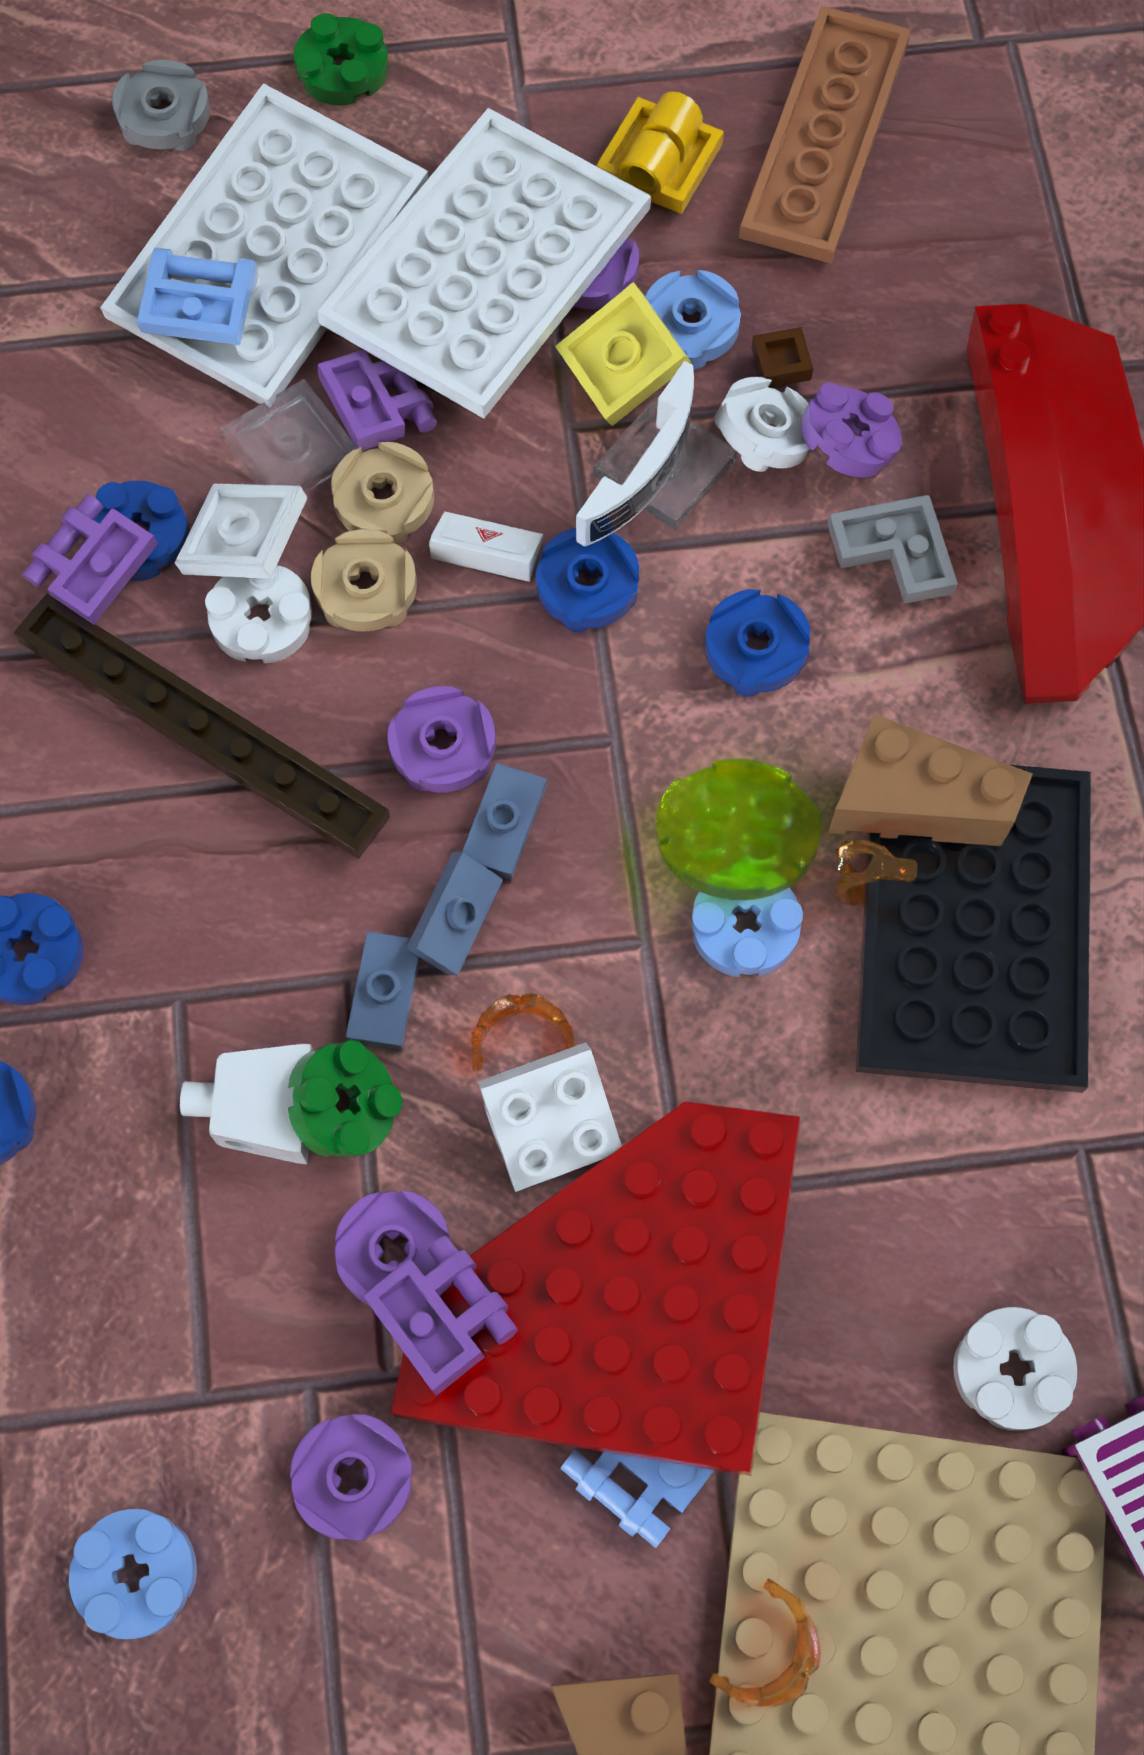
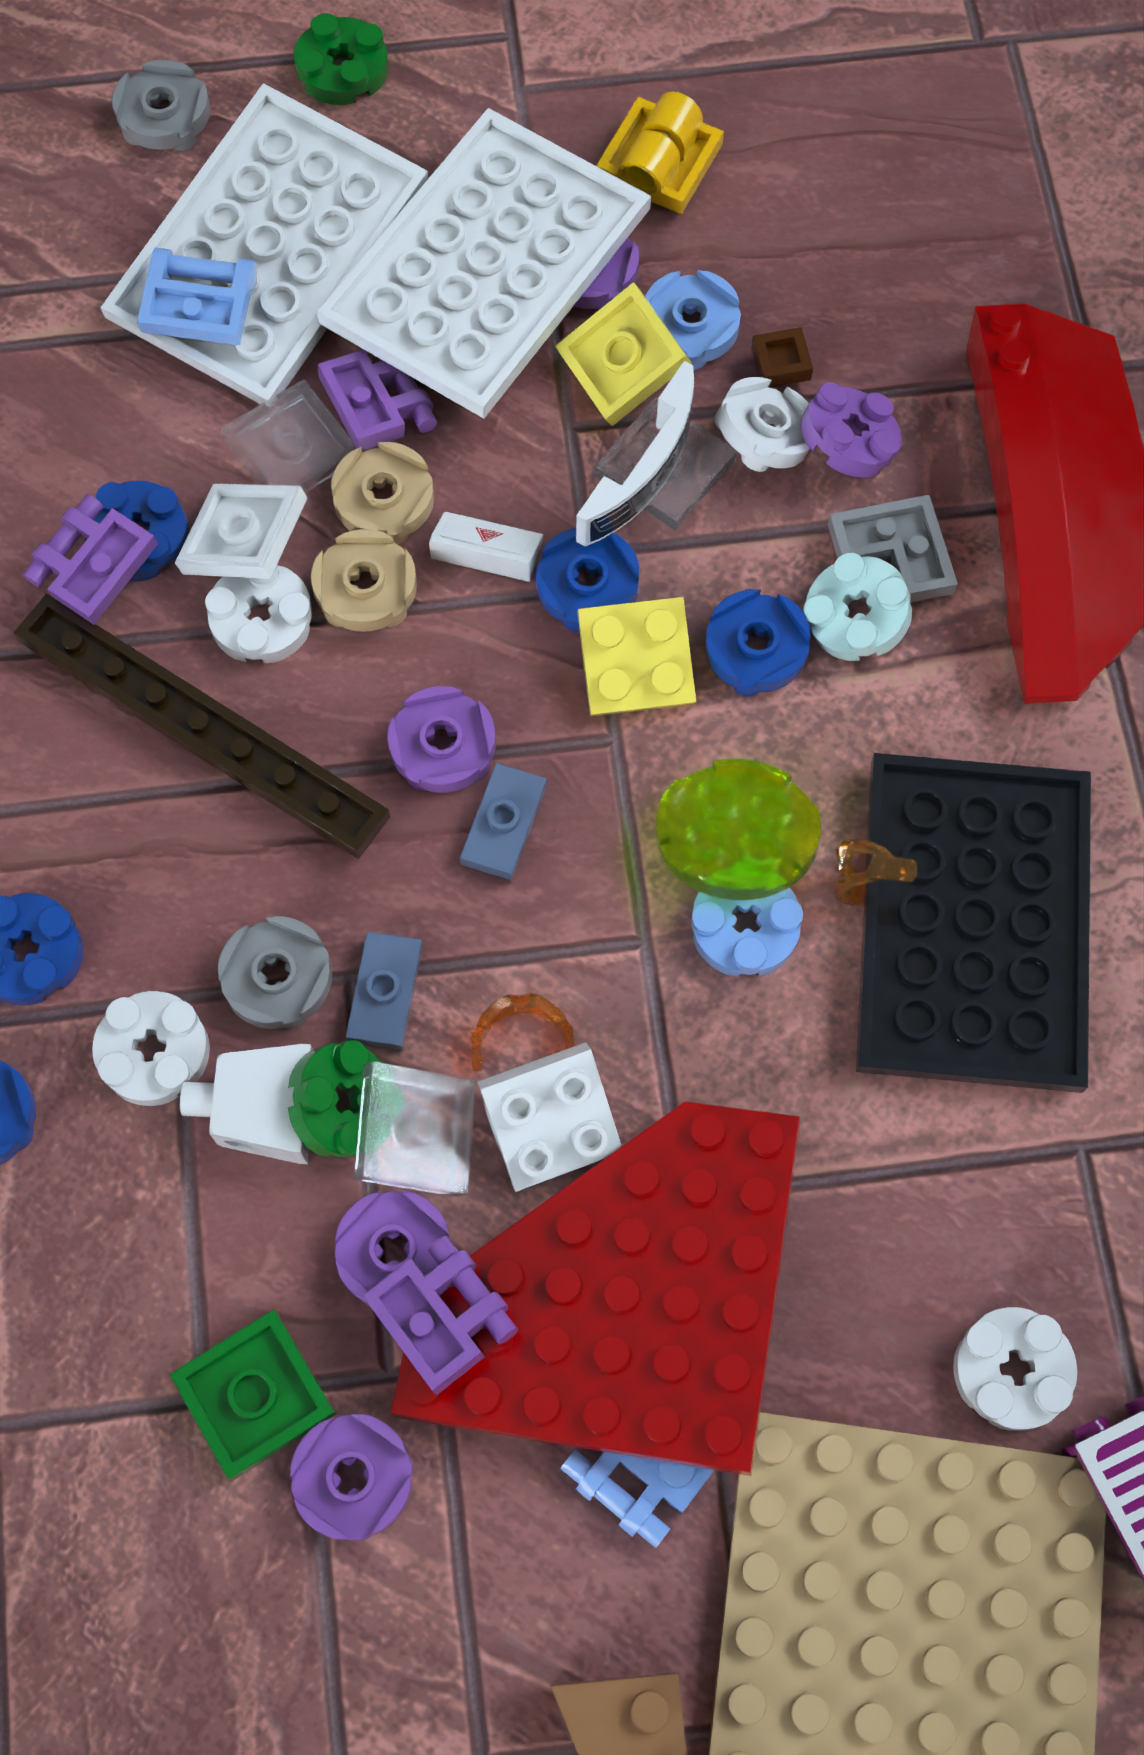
light blue plate [69,1509,197,1639] -> none
sand blue plate [406,851,503,976] -> none
clear orange helmet [709,1578,821,1708] -> none
nougat plate [739,6,911,264] -> none
medium nougat wedge [827,714,1033,846] -> none
none -> white plate [92,991,210,1106]
none -> green plate [169,1309,337,1481]
none -> light grey plate [218,916,332,1030]
none -> clear plate [354,1061,476,1197]
none -> light yellow plate [577,597,696,717]
none -> light aqua plate [803,553,912,661]

